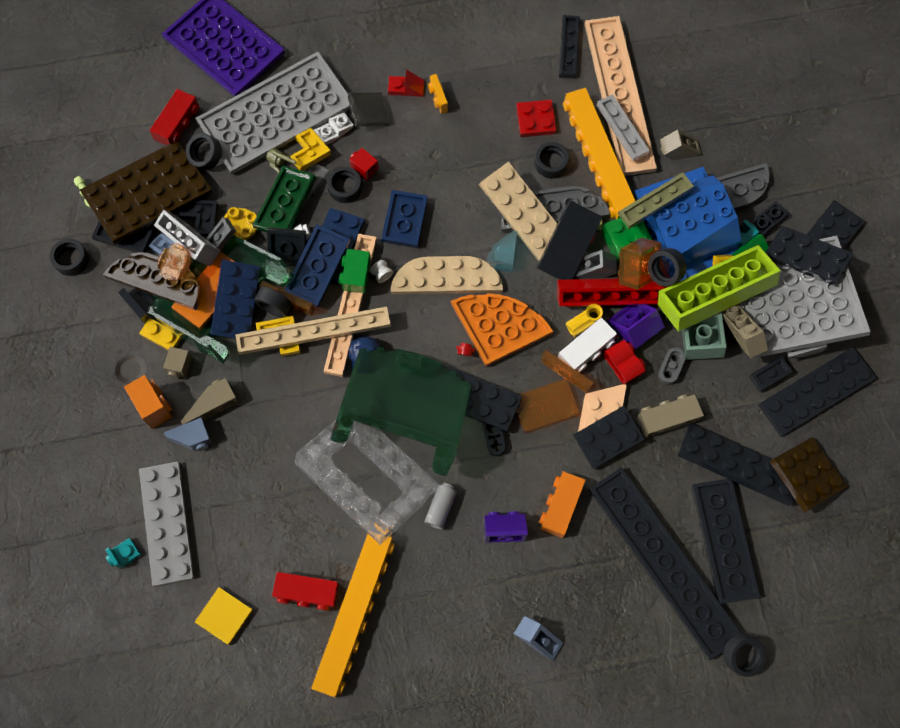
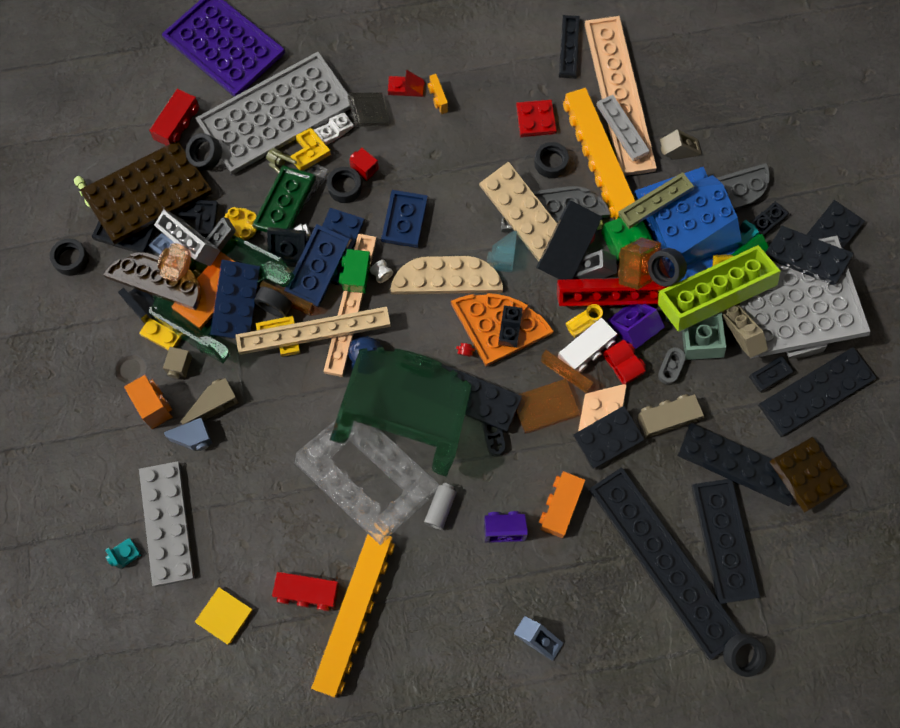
none -> black slope [498,305,523,348]

